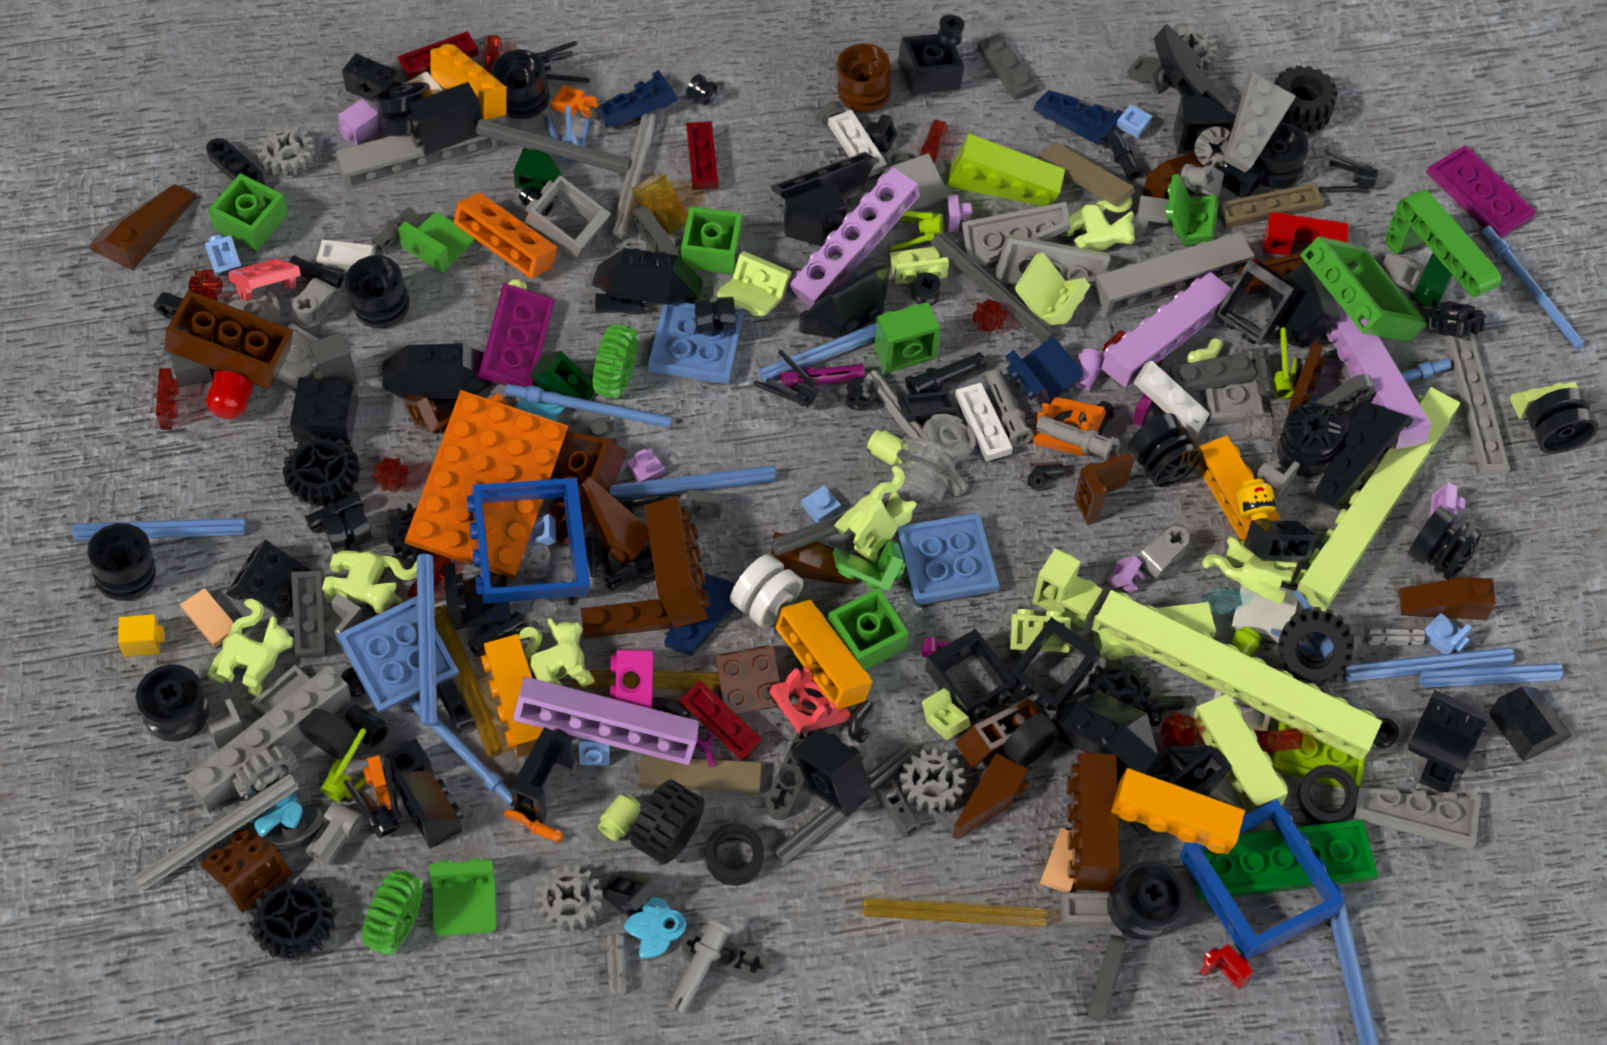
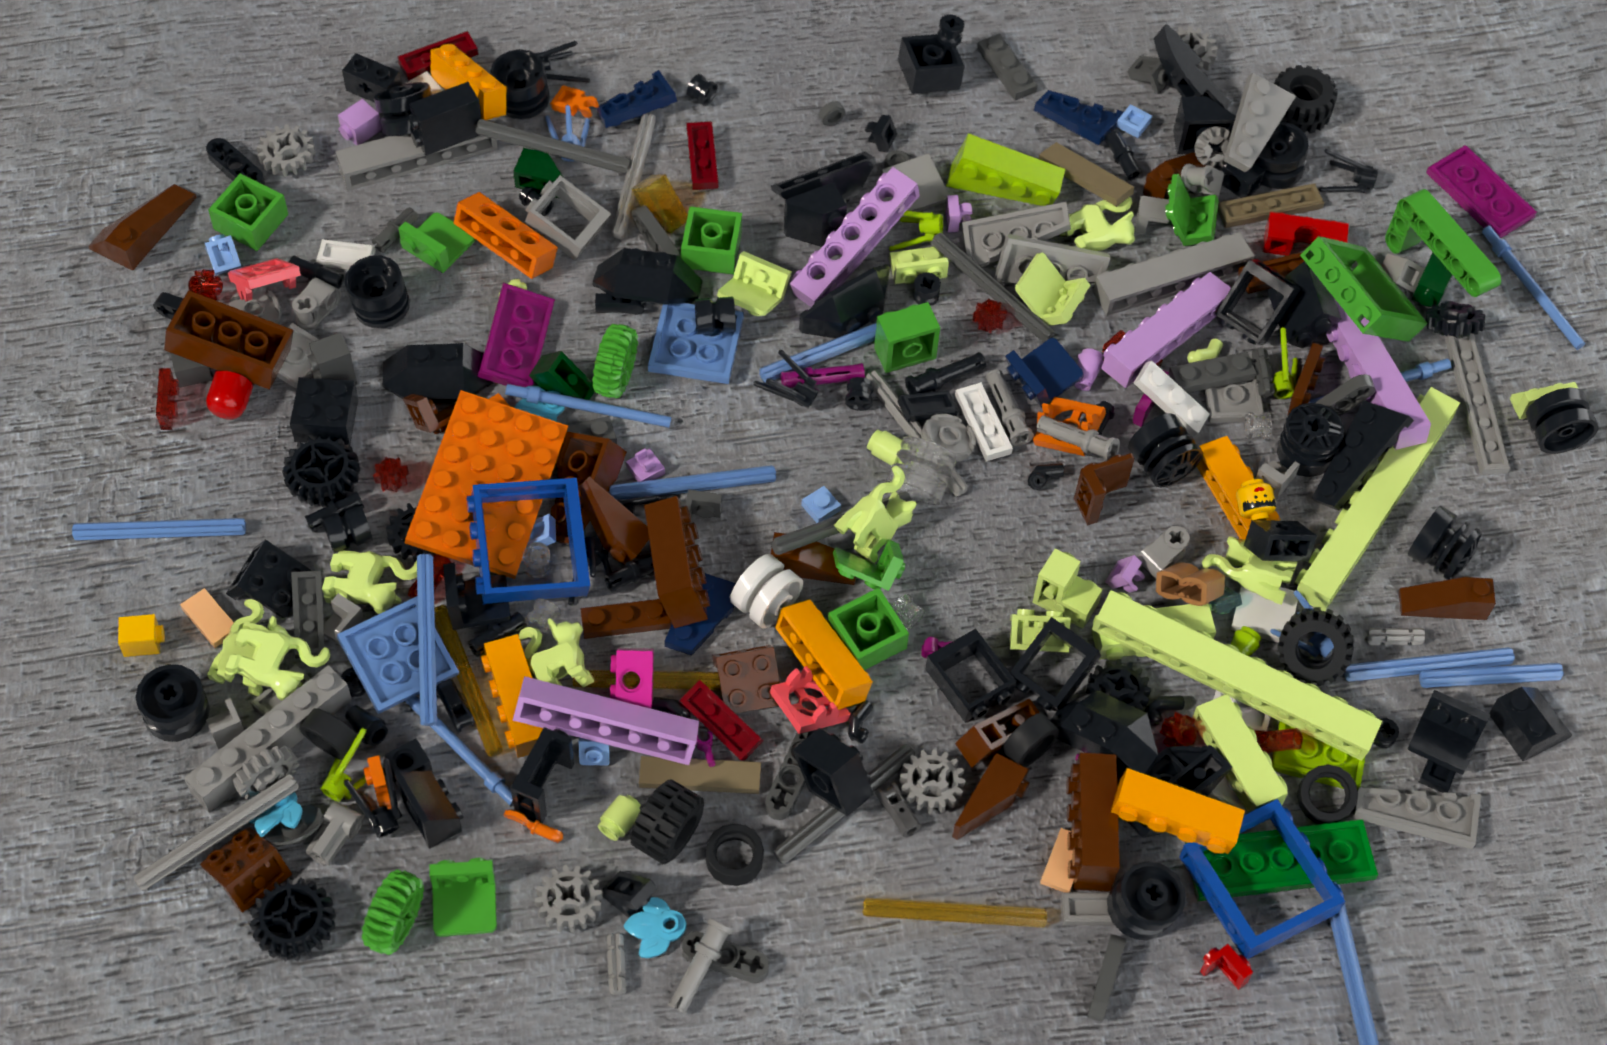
black wheel [87,523,156,601] -> none
clear red bar [484,35,502,74] -> none
white plate [828,110,887,178] -> none
reddish brown wheel [836,43,891,113] -> none
medium blue plate [896,513,999,605] -> none
clear red bar [920,119,948,164] -> none
yellowish green bracket [922,688,971,740] -> none
light blue bracket [1424,613,1472,654] -> none
lavender tile [1430,482,1466,517] -> none
none -> yellowish green animal [225,621,331,701]
none -> medium nougat brick [1156,562,1225,606]

